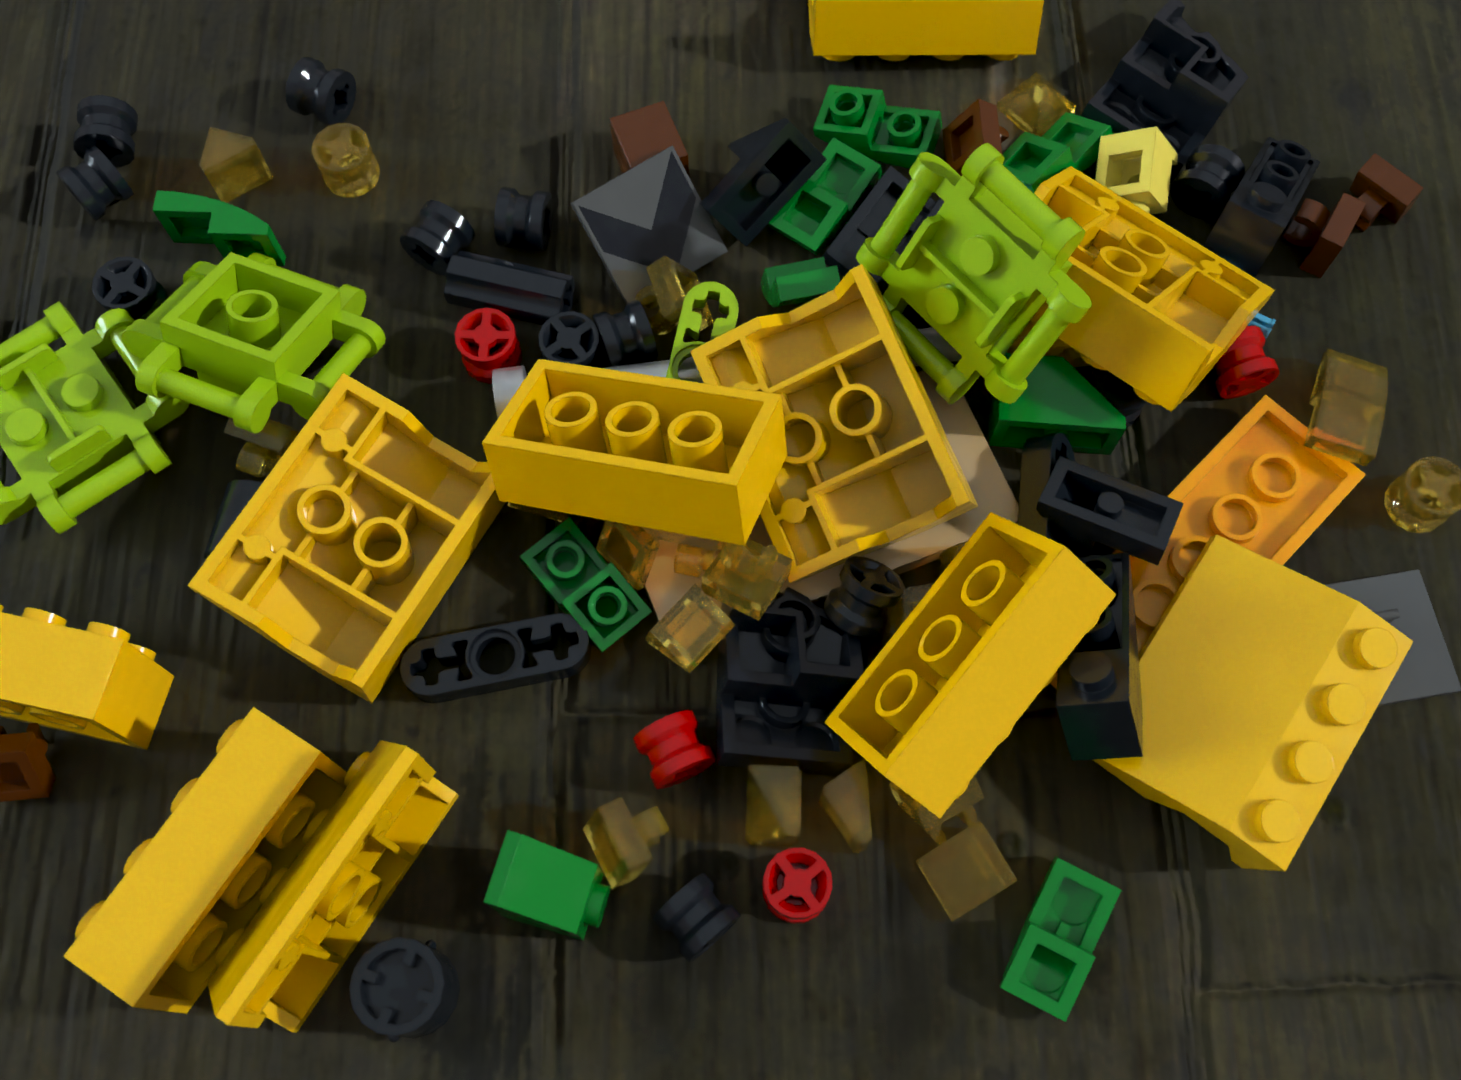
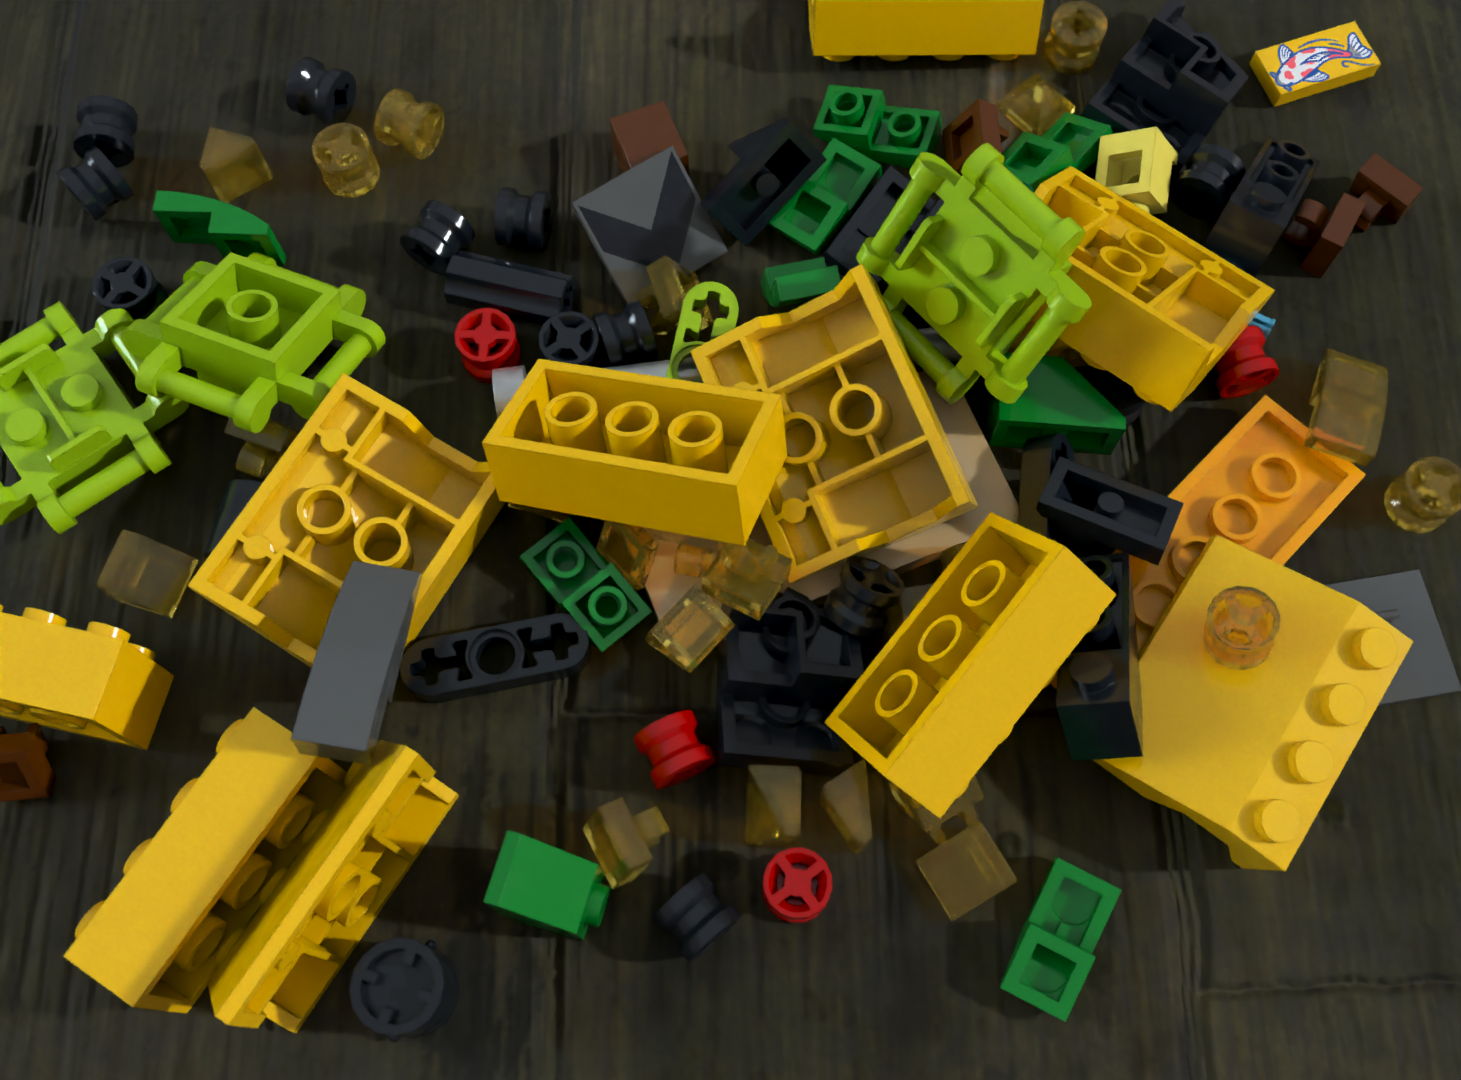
none -> clear yellow slope [97,530,198,618]
none -> dark grey slope [291,560,422,765]
none -> clear yellow wheel [374,88,445,160]
none -> clear yellow wheel [1043,1,1108,75]
none -> clear yellow wheel [1203,586,1280,670]
none -> yellow tile [1249,21,1381,107]

